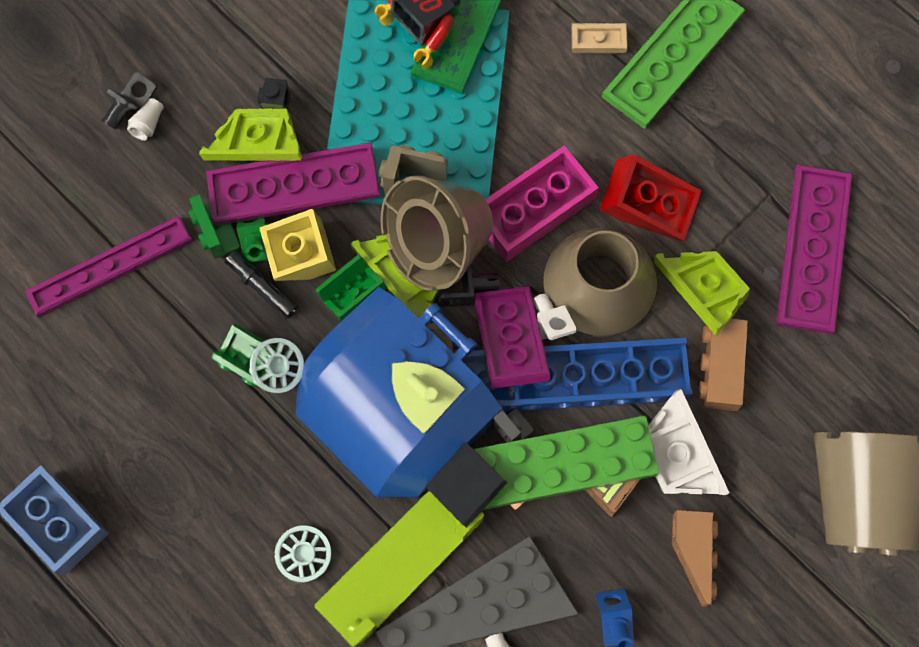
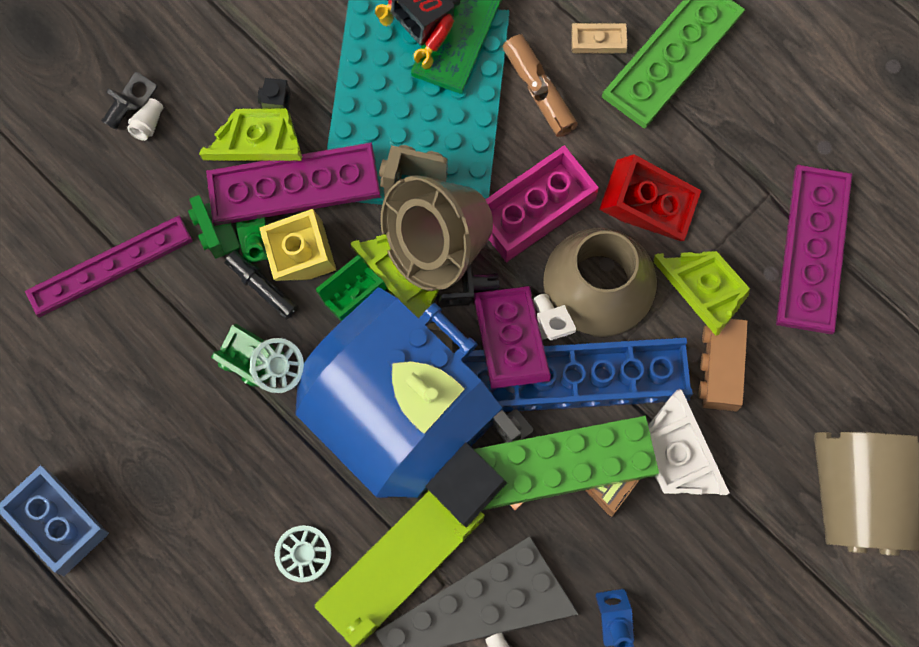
medium nougat slope [672,510,718,607] -> none
none -> medium nougat piece [502,34,578,137]

